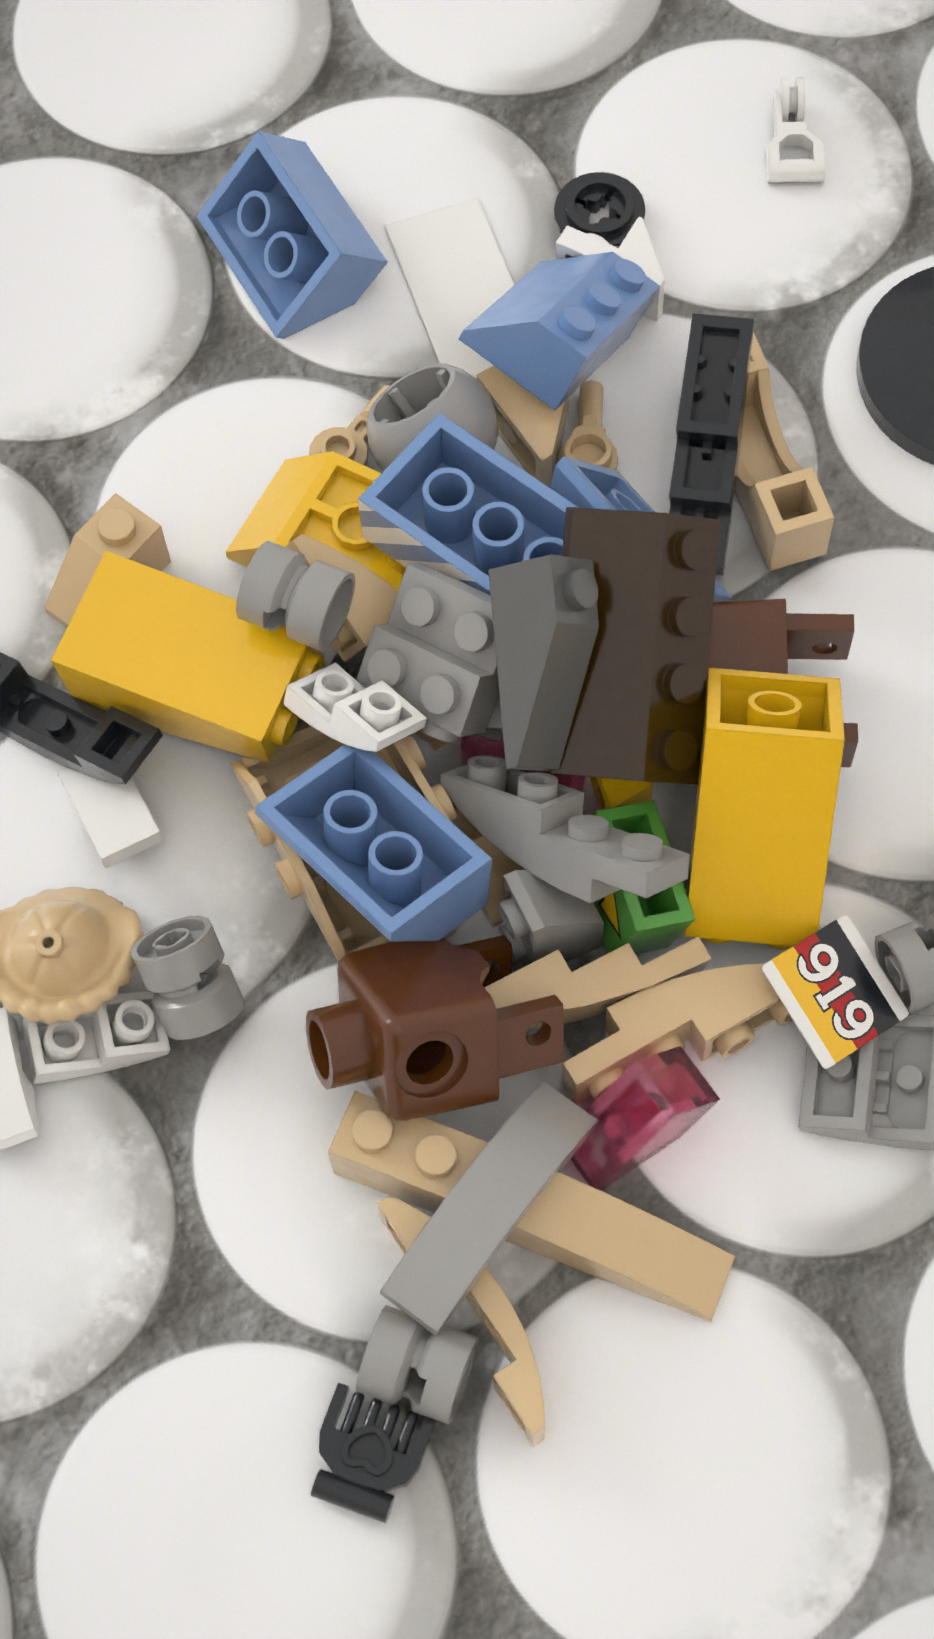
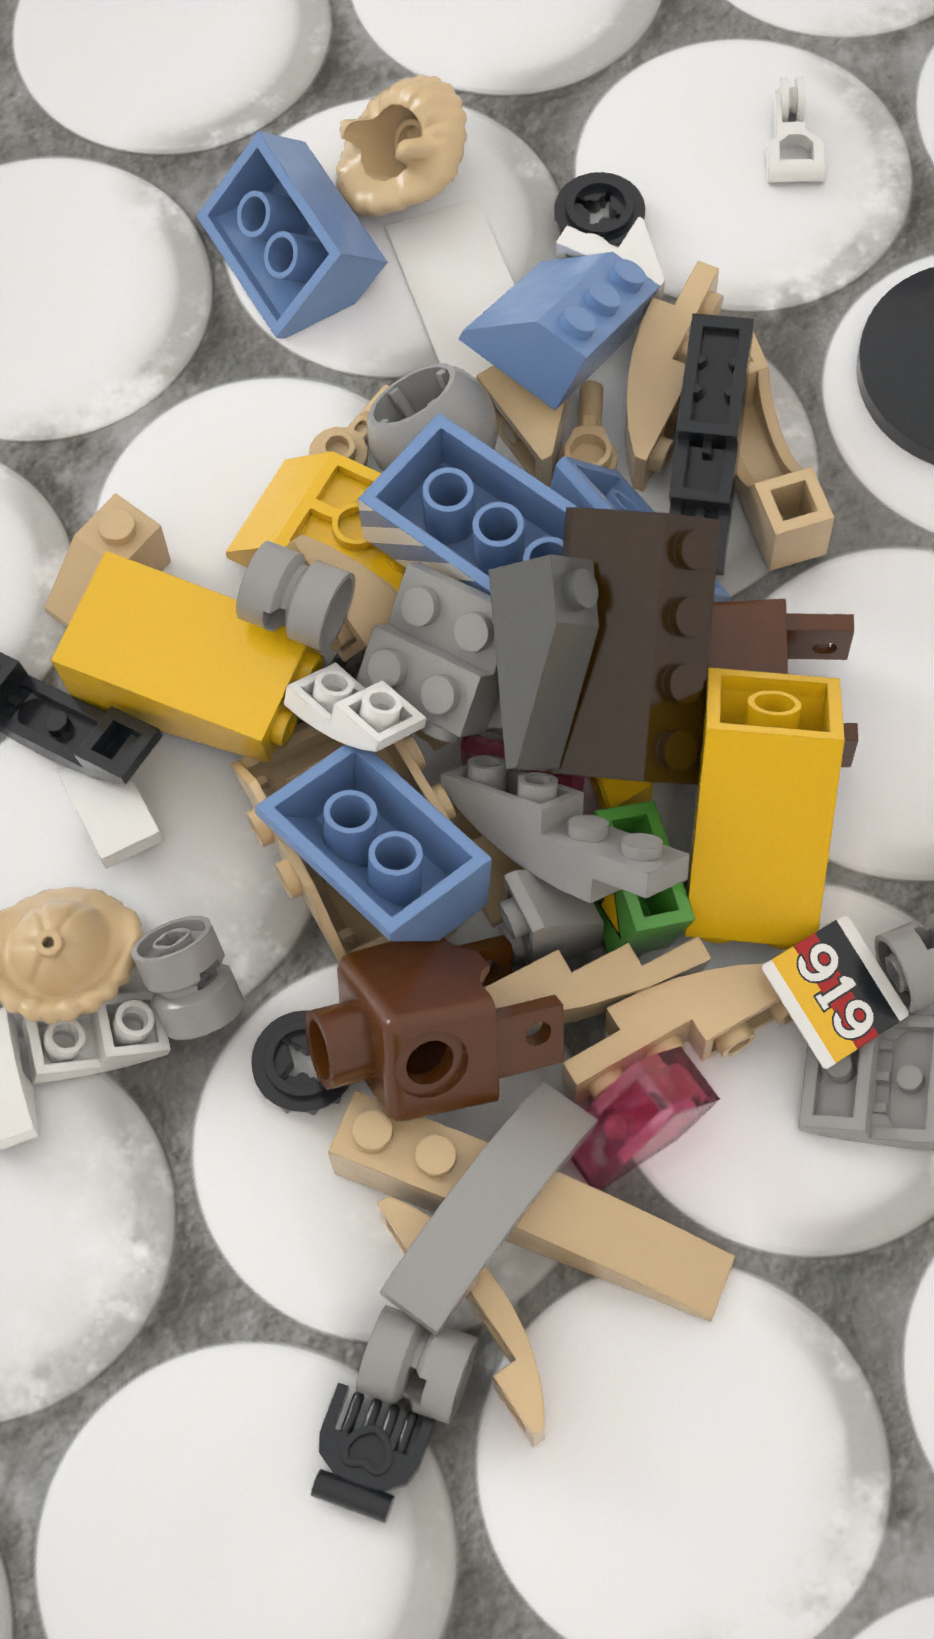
none -> black gear [251,1010,350,1115]
none -> tan piece [336,74,467,217]
none -> tan slope [624,261,724,492]

